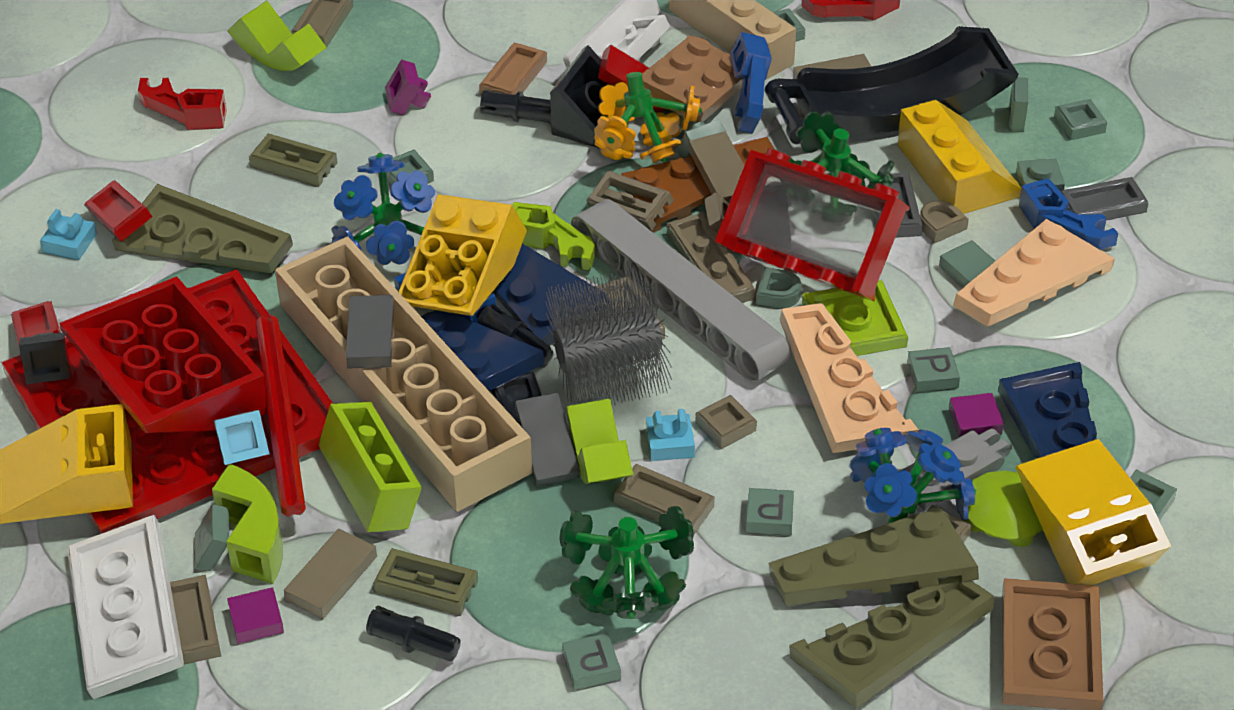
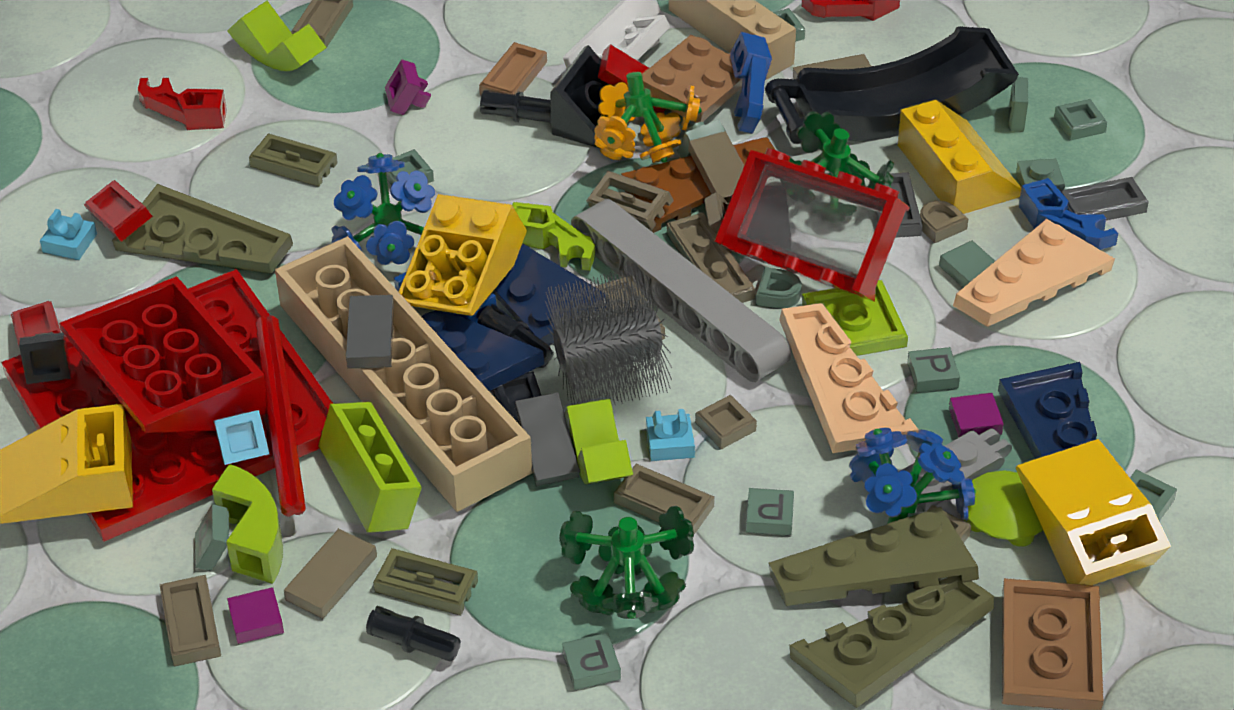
white tile [67,515,184,699] -> none

